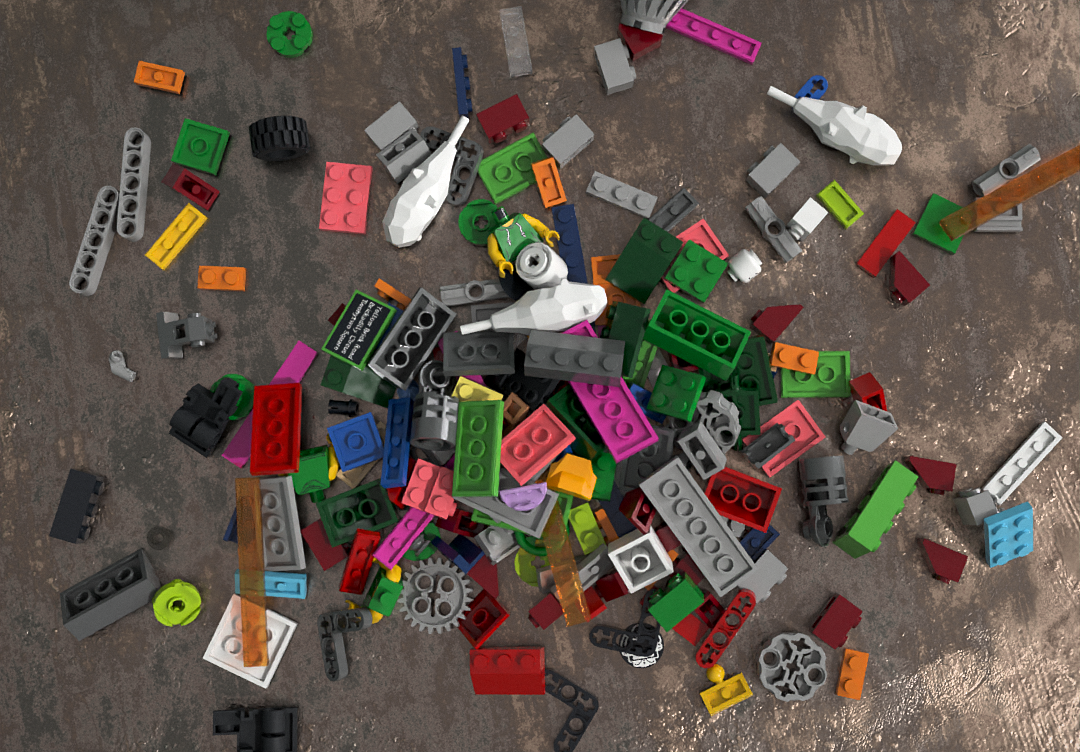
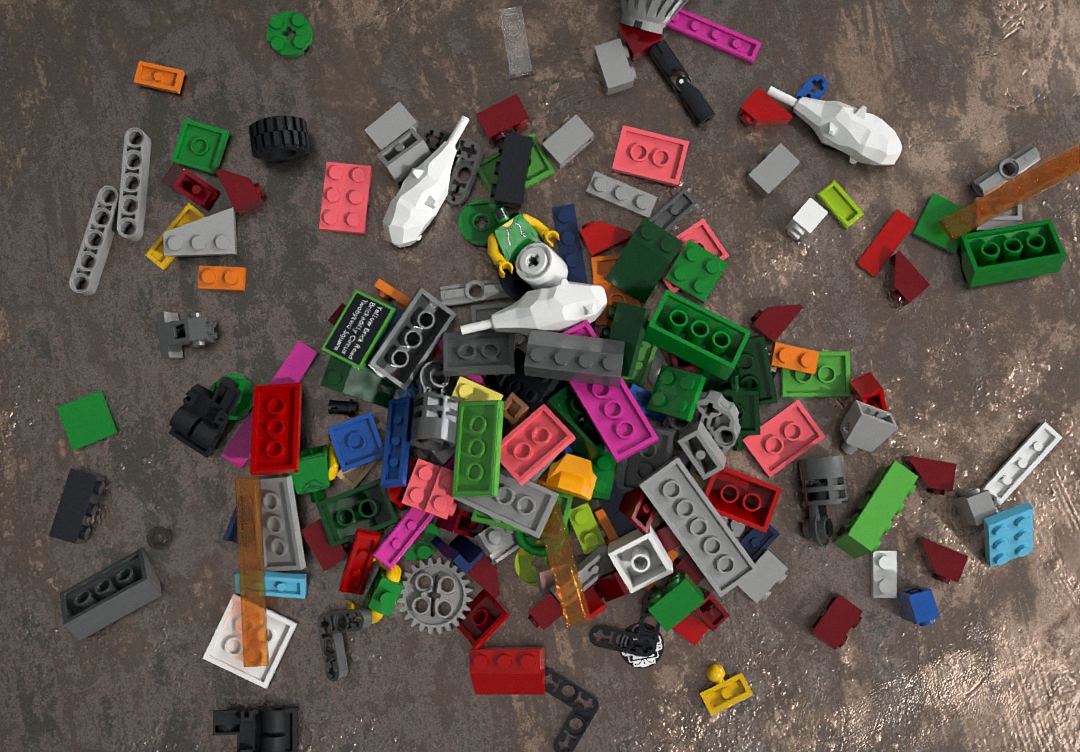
light grey arm [109,350,136,382] -> none
lime plate [152,579,201,627] -> none
dark grey bush [409,533,431,557] -> none
dark blue plate [452,47,473,119] -> none
lavender tile [499,482,547,511] -> none
orange plate [531,156,567,208] -> none
red beam [696,589,756,668] -> none
white head [727,249,762,283] -> none
dark grey hinge [740,423,795,470] -> none
light grey piece [745,196,802,263] -> none
light grey connector [755,631,827,702] -> none
orange plate [835,648,869,700] -> none
none -> green tile [57,390,118,451]
none -> light grey wedge [163,207,237,257]
none -> dark red slope [215,168,265,215]
none -> black brick [491,133,533,209]
none -> red slope [579,221,633,259]
none -> coral plate [611,125,689,187]
none -> black piece [648,40,716,126]
none -> red slope [738,87,793,128]
none -> white plate [871,550,897,598]
none -> blue brick [897,586,940,626]
none -> green slope [960,219,1067,287]

